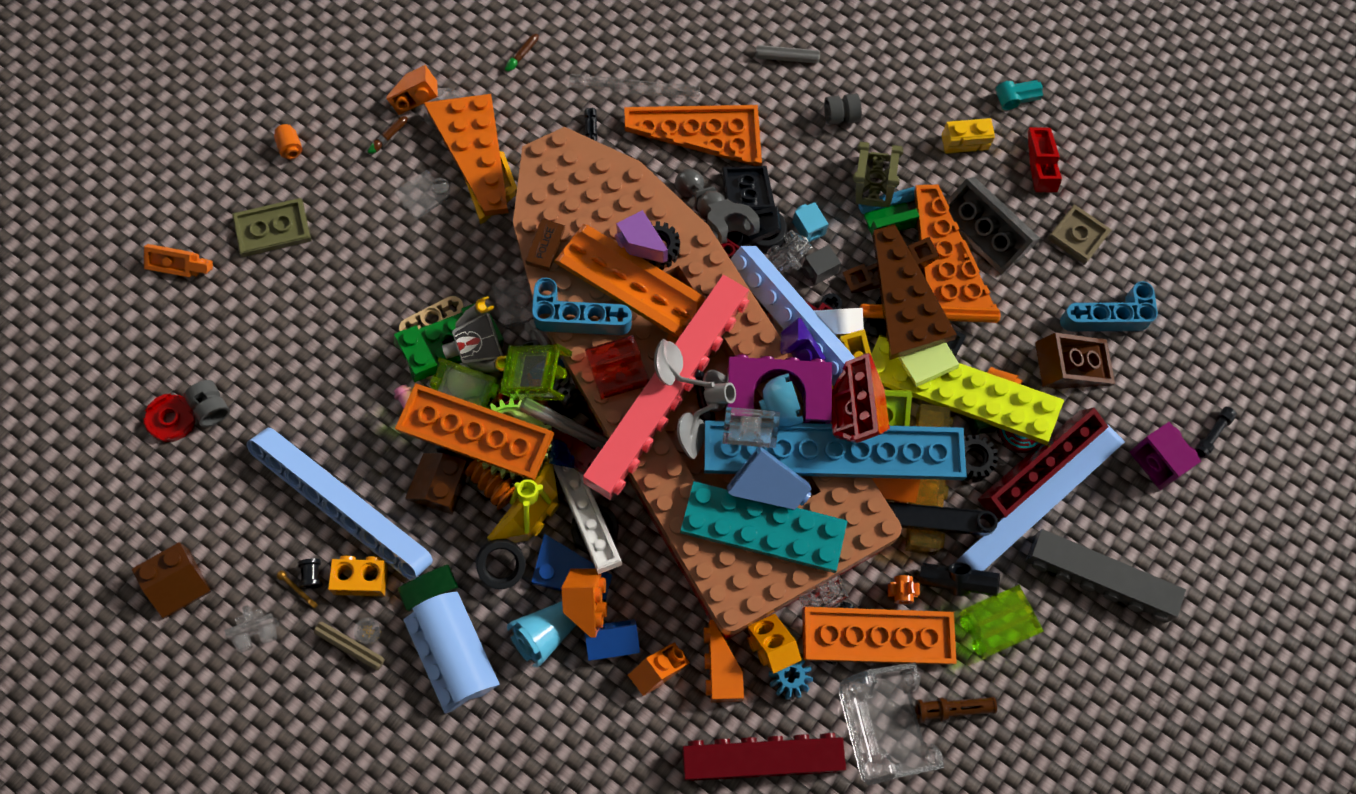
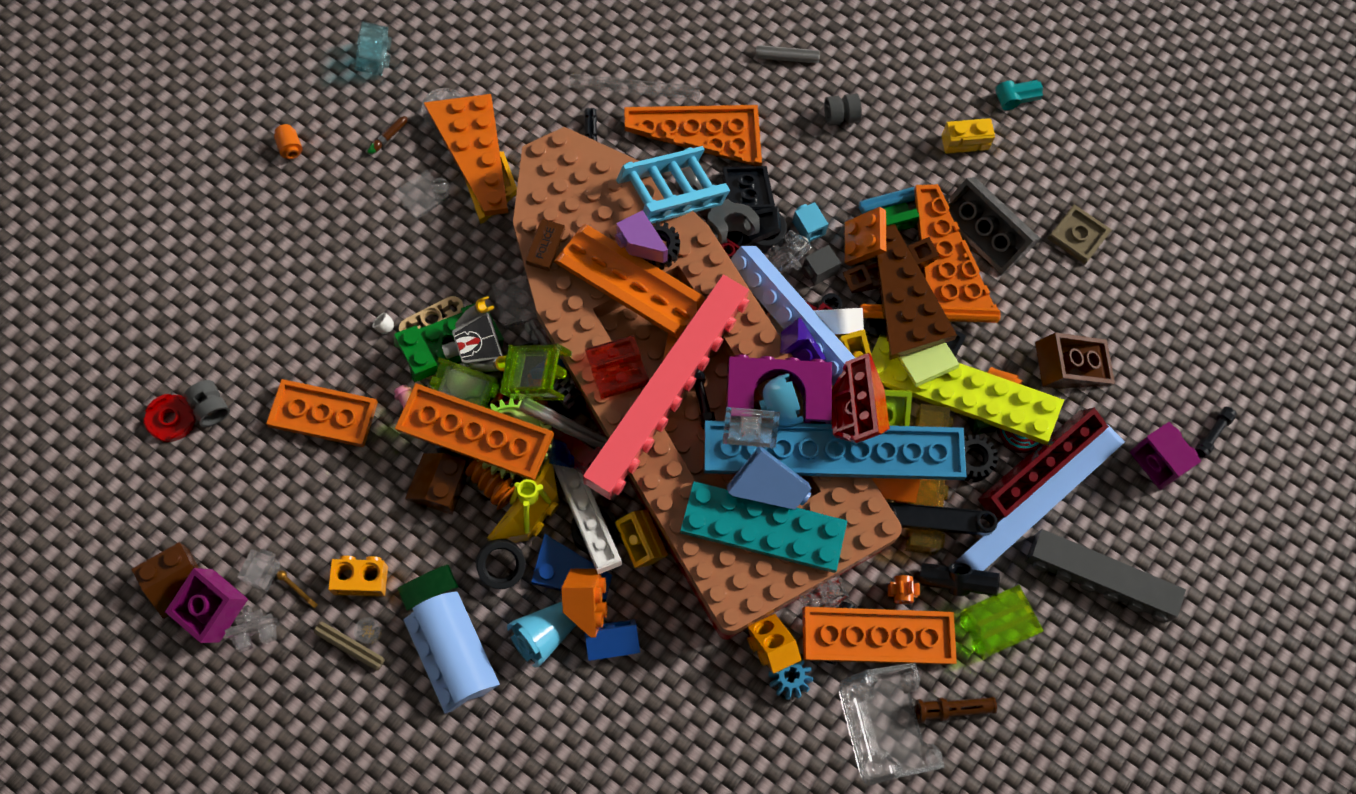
orange hinge [144,244,213,277] -> none
olive tile [232,198,312,257] -> none
light blue beam [247,427,433,580] -> none
black bush [297,558,323,589] -> none
orange slope [386,65,438,115] -> none
reddish brown piece [504,33,539,72] -> none
dark azure beam [532,277,632,335] -> none
orange slope [628,642,690,696] -> none
light grey plant [654,339,736,459] -> none
dark red brick [682,733,846,782] -> none
orange slope [704,620,744,703] -> none
olive piece [853,142,903,207] -> none
red slope [1028,127,1062,192] -> none
dark azure beam [1060,281,1158,332] -> none
none -> magenta brick [165,568,248,643]
none -> clear brick [237,549,281,592]
none -> orange plate [266,379,378,447]
none -> clear light blue brick [355,21,392,76]
none -> white hinge [372,313,394,334]
none -> yellow brick [615,509,668,568]
none -> medium azure fence [616,146,730,224]
none -> orange plate [845,207,886,266]

